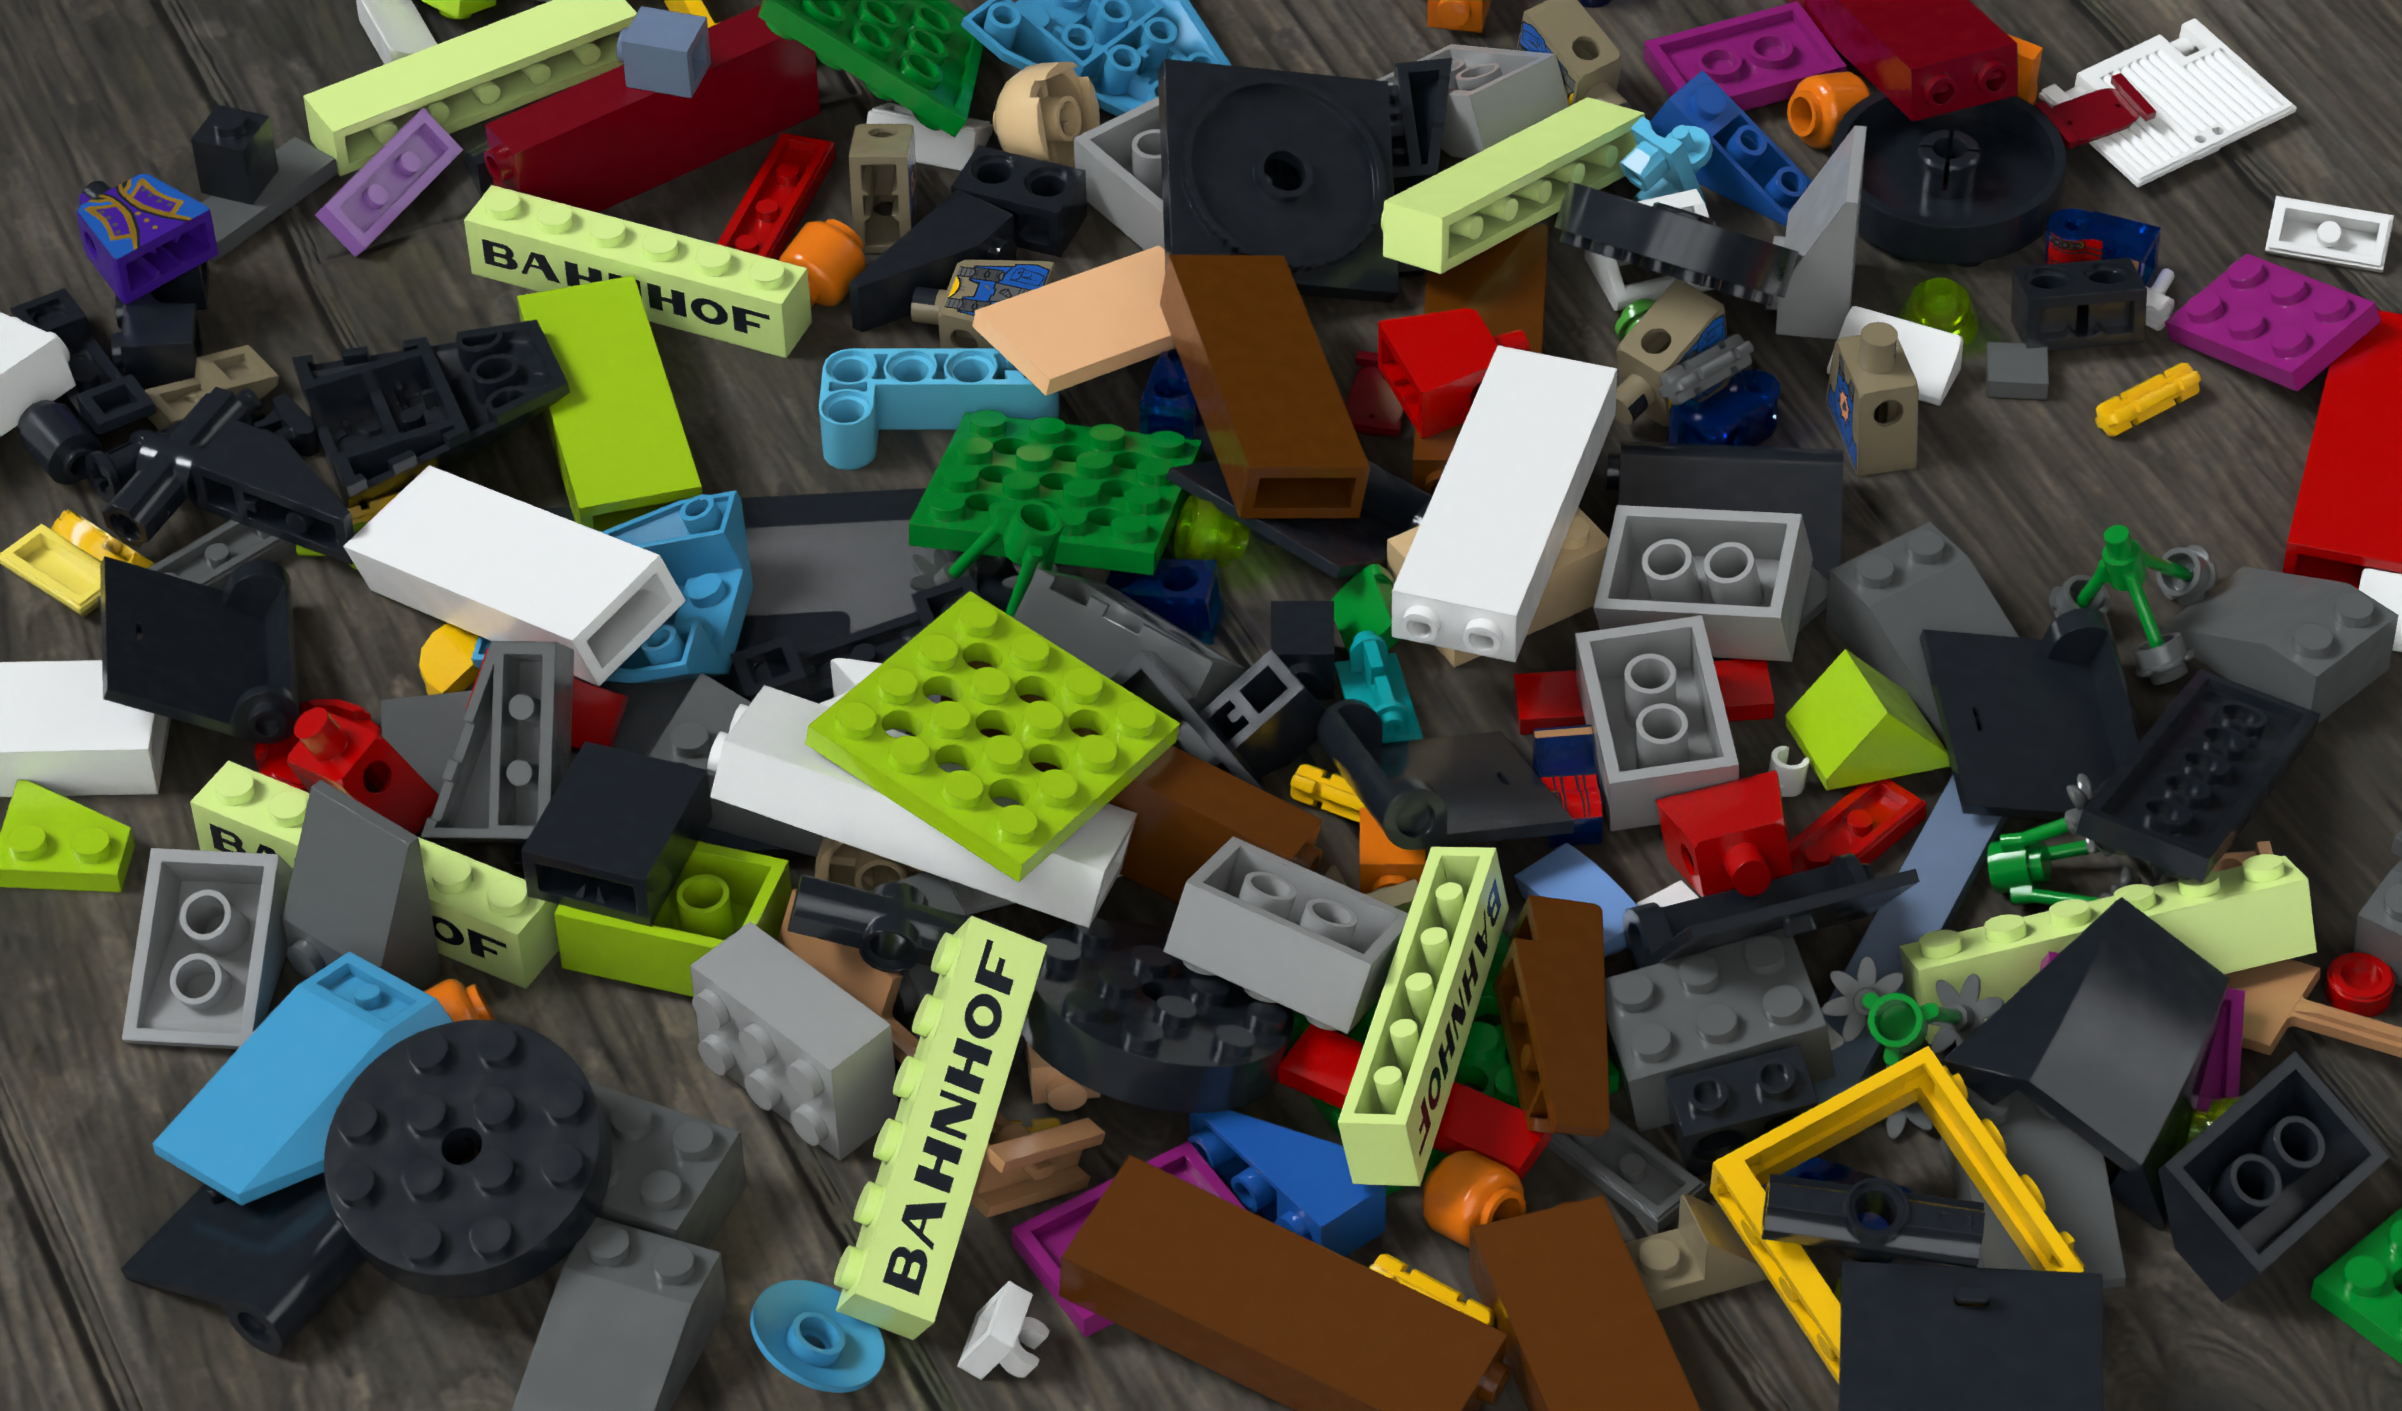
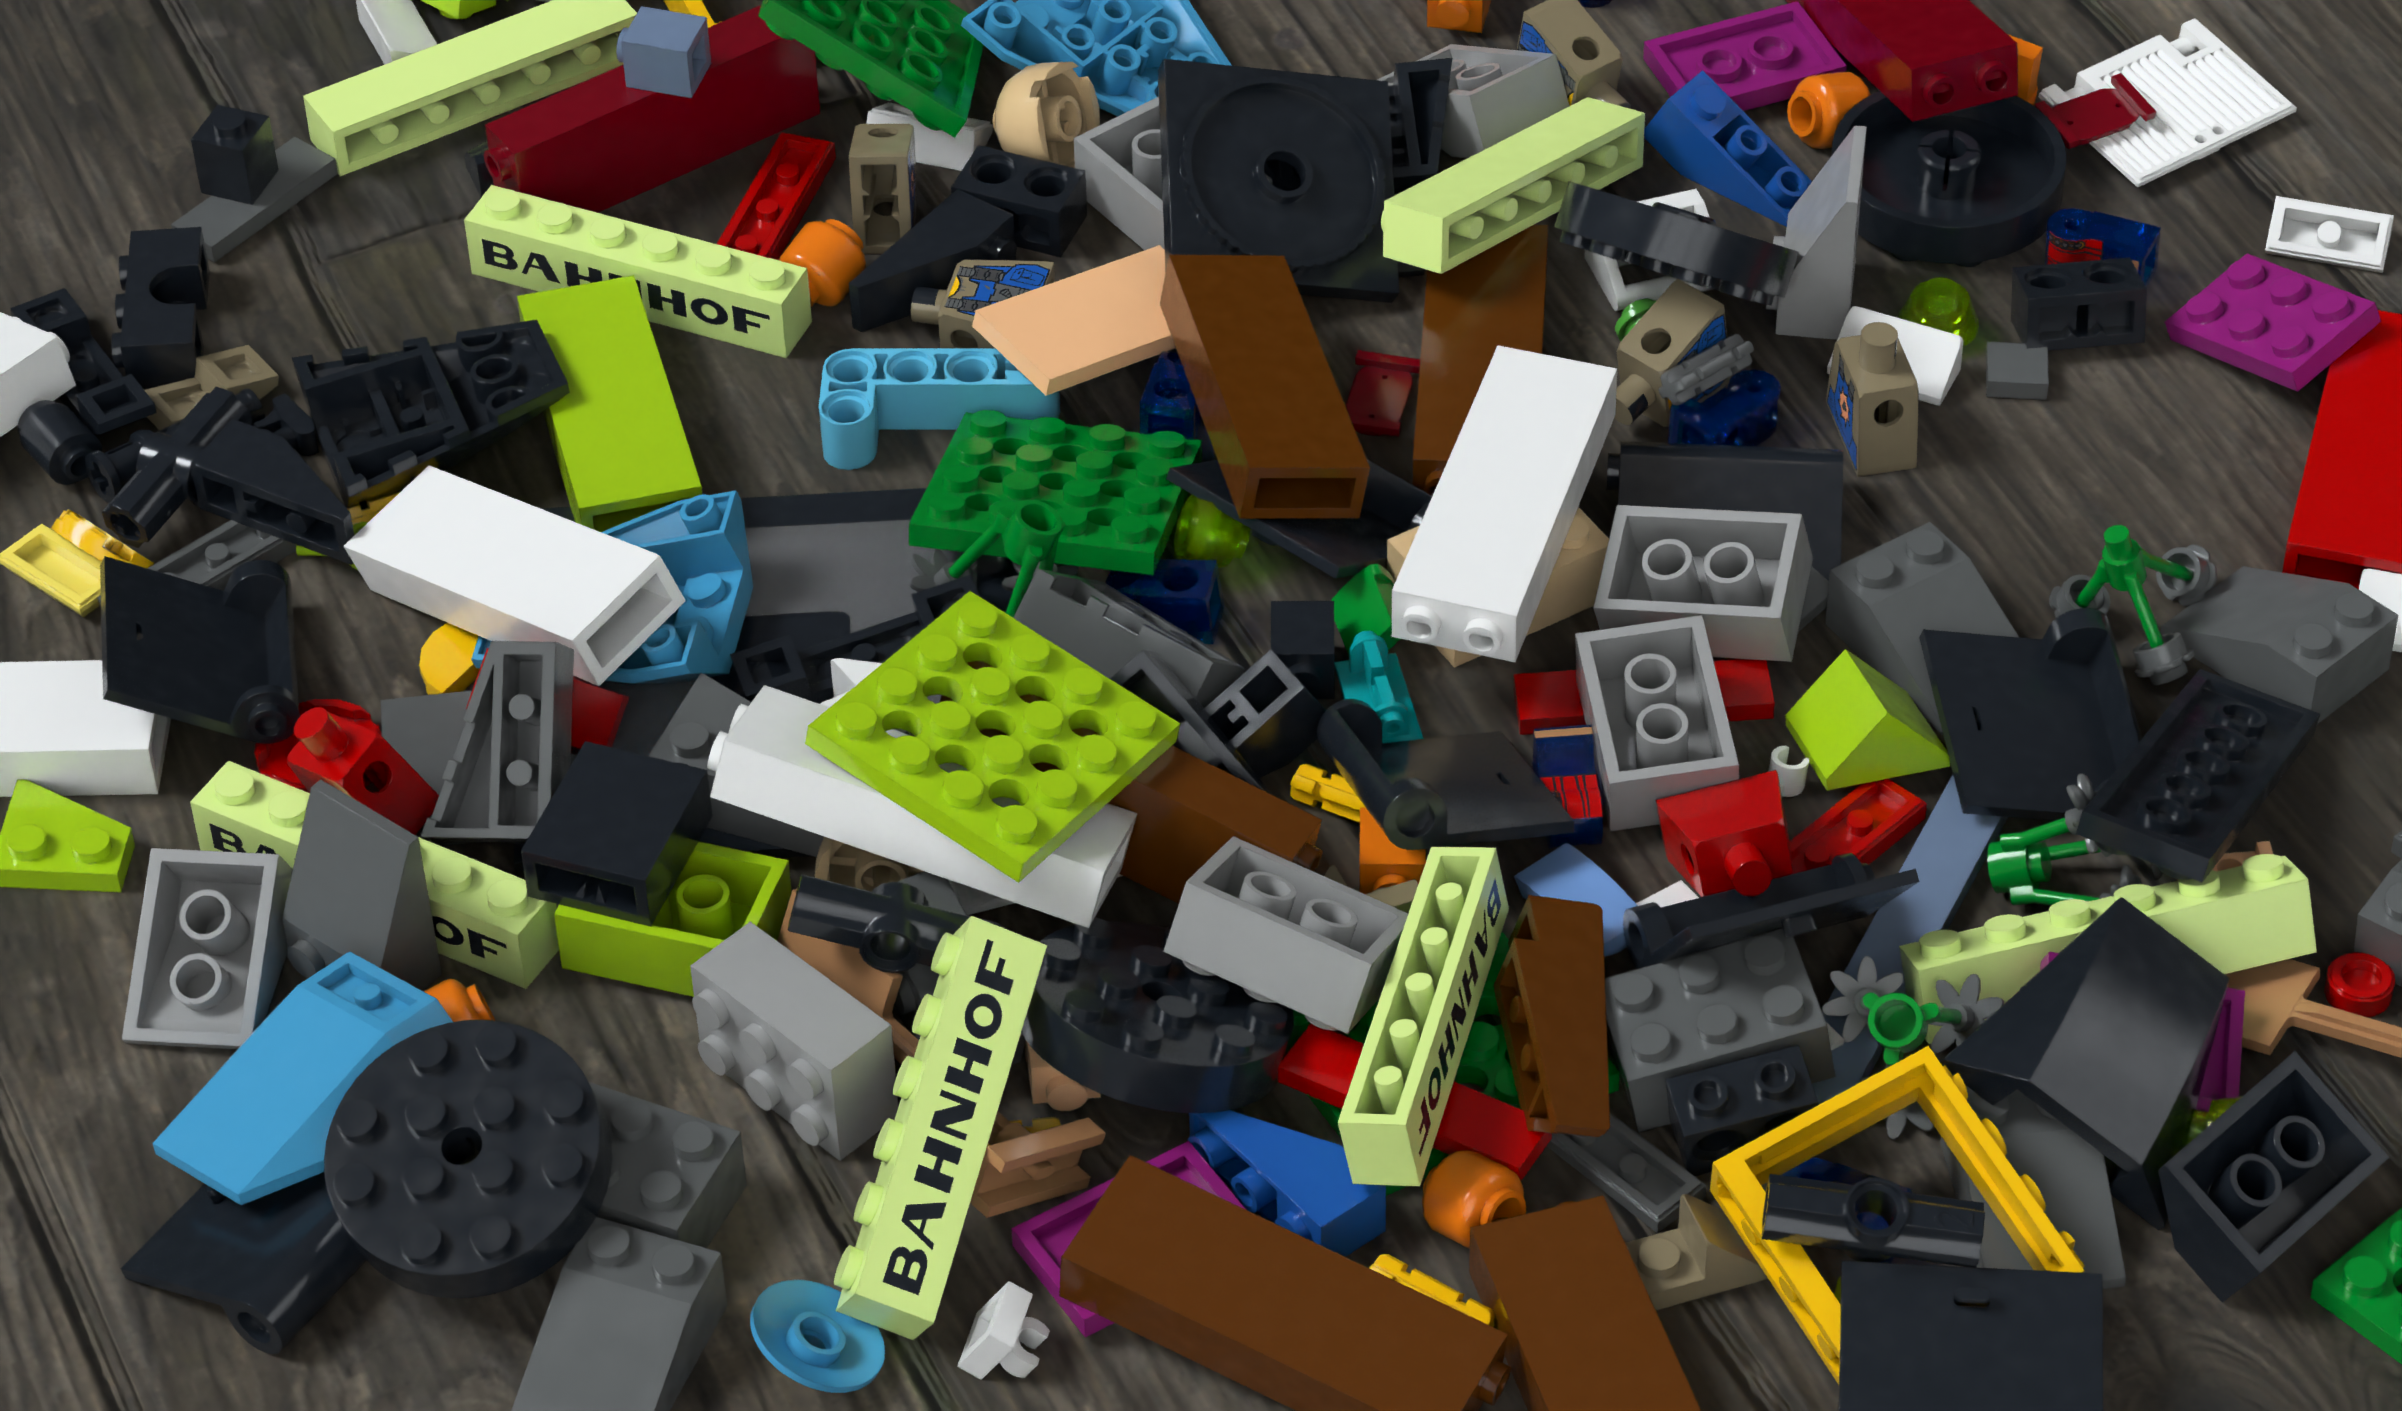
dark purple torso [76,174,219,305] -> none
medium lavender plate [315,108,463,257] -> none
red torso [1378,308,1531,439] -> none
medium azure hips [1620,116,1713,206] -> none
yellow axle [2095,362,2201,437] -> none
white hand [2146,269,2175,331] -> none

